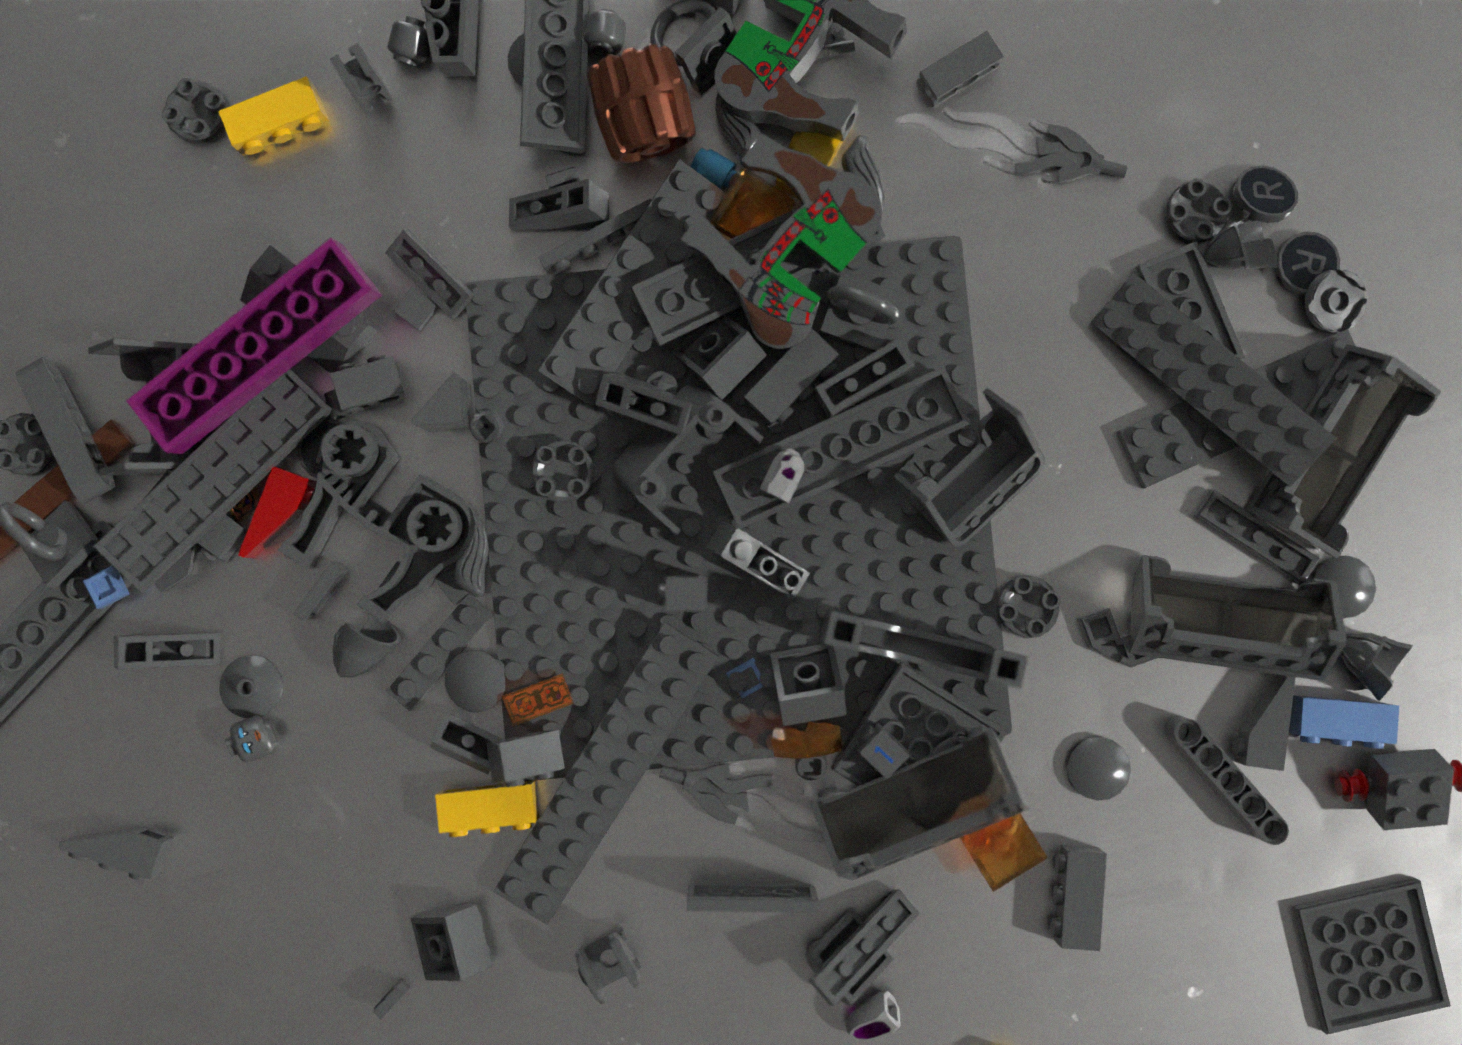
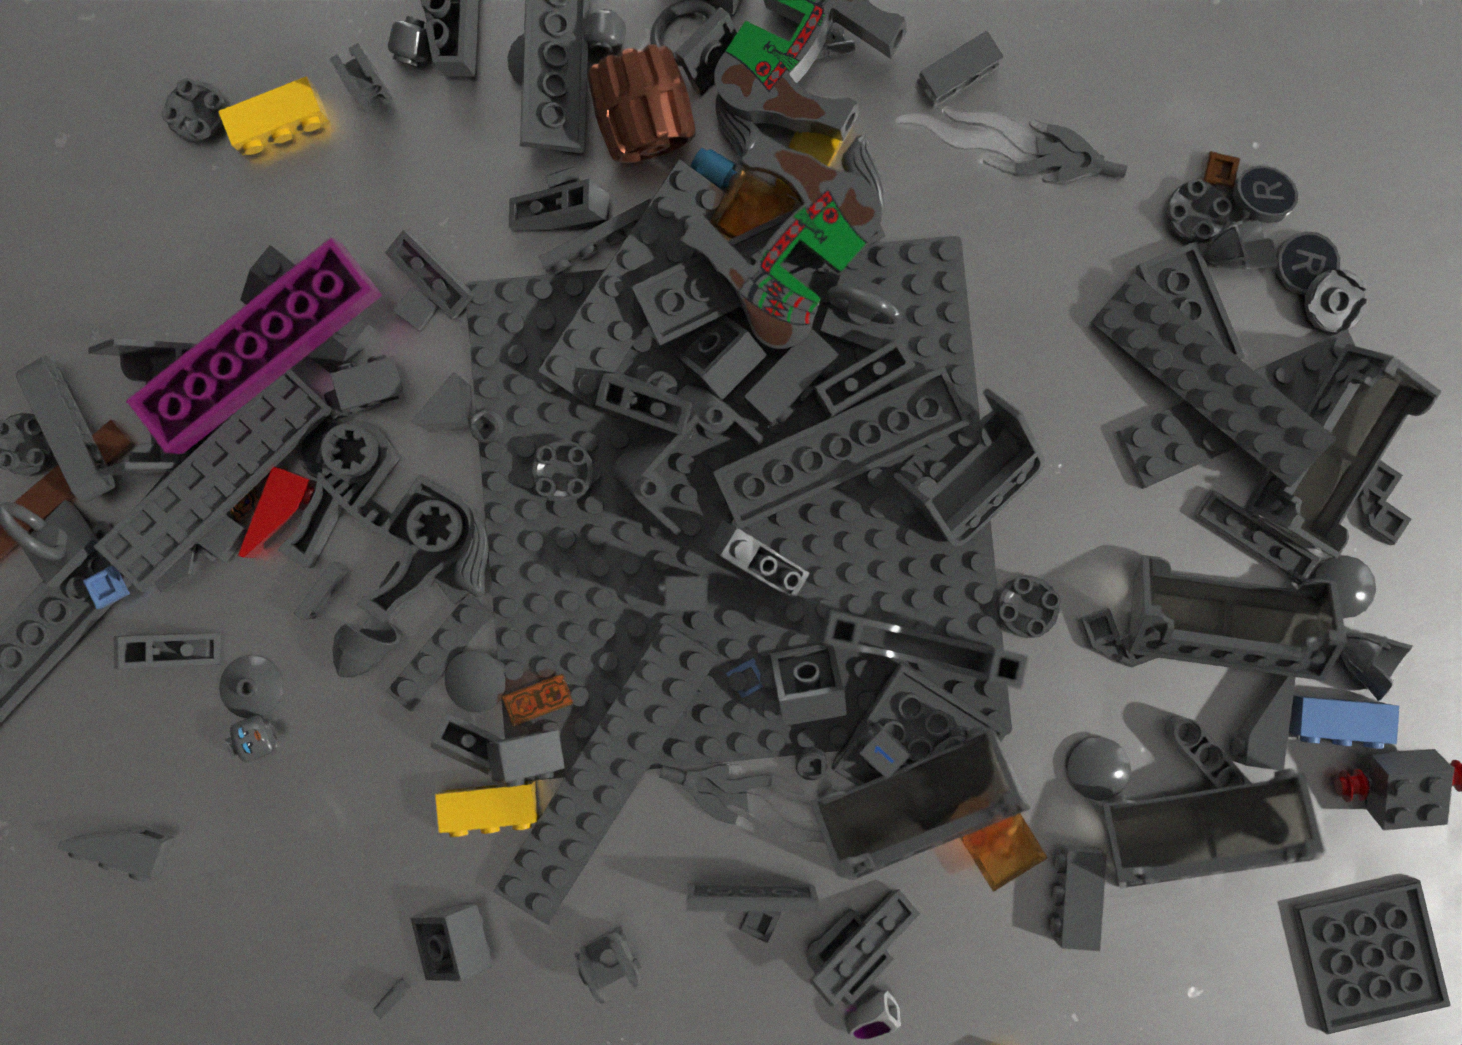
light grey rock [759,448,804,504] -> none
clear orange slope [771,722,842,759] -> none
none -> dark grey tile [739,912,781,943]
none -> clear smoke windscreen [1103,769,1325,889]
none -> reddish brown tile [1201,151,1240,191]
none -> dark grey tile [1357,460,1412,545]

